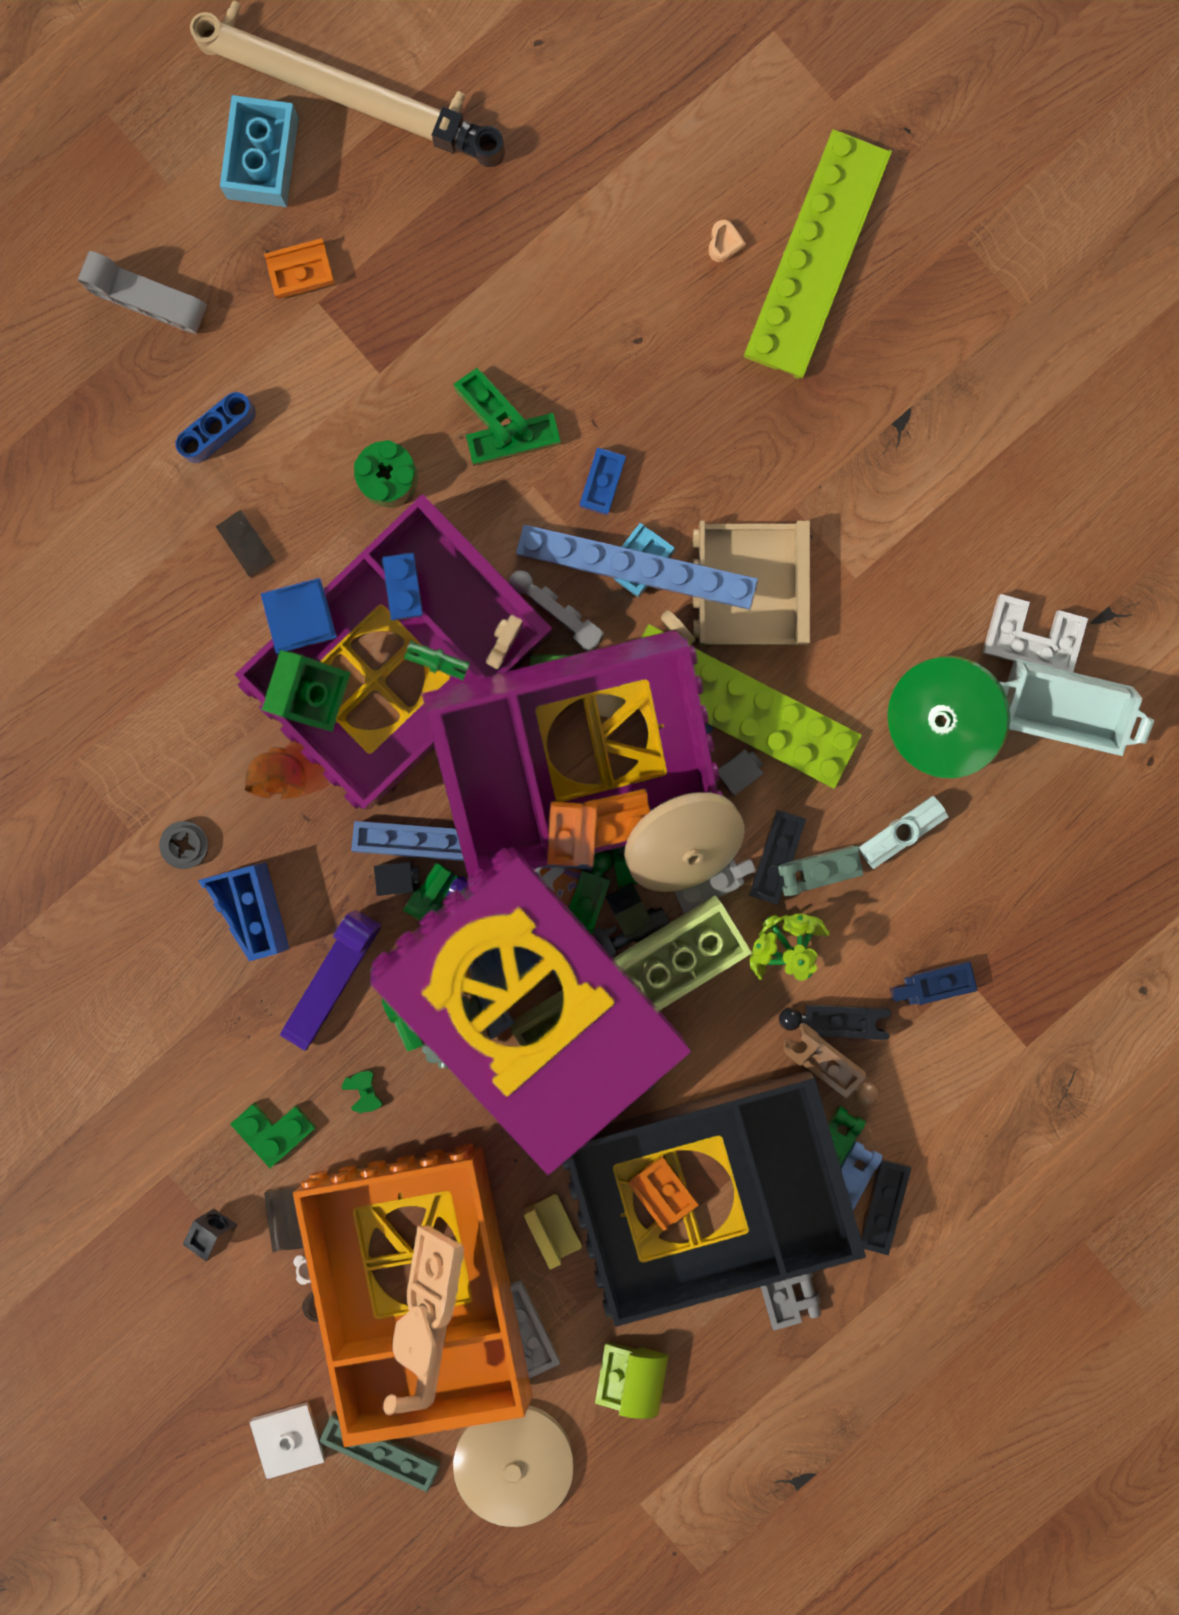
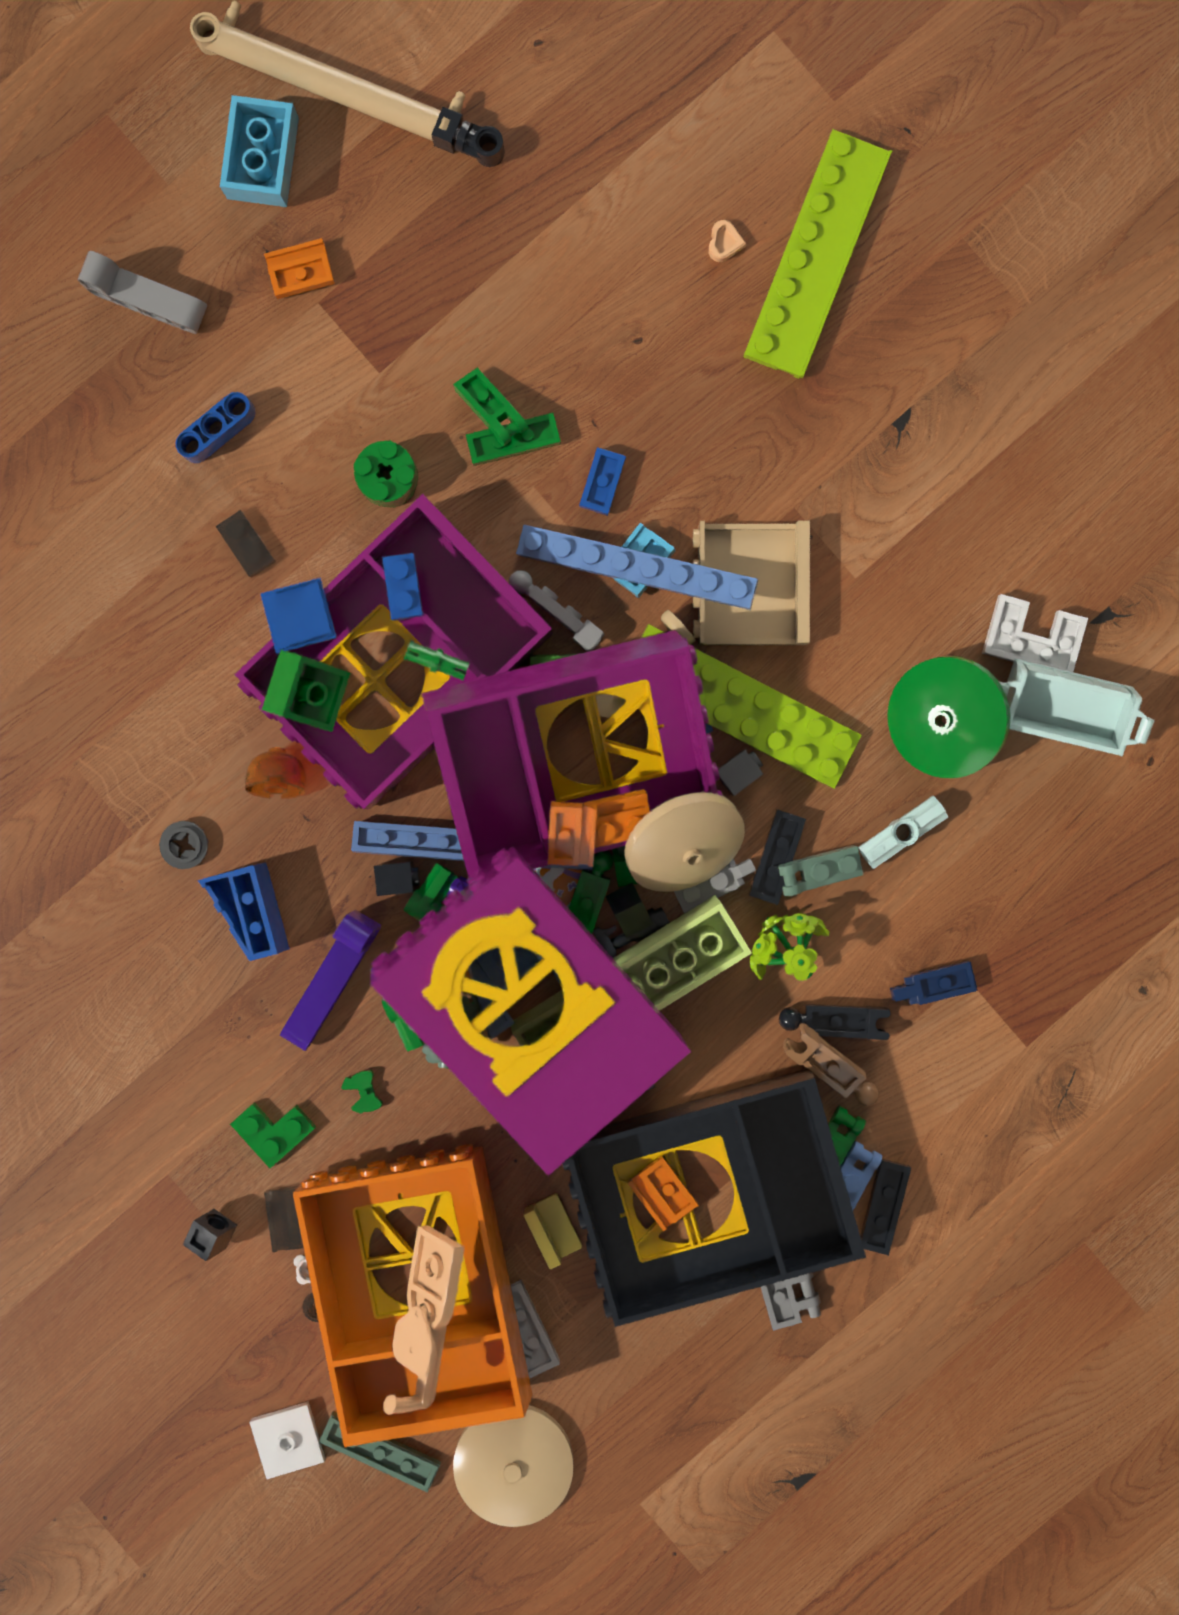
tan plate [486,615,523,670] -> none
lime brick [595,1342,669,1419] -> none

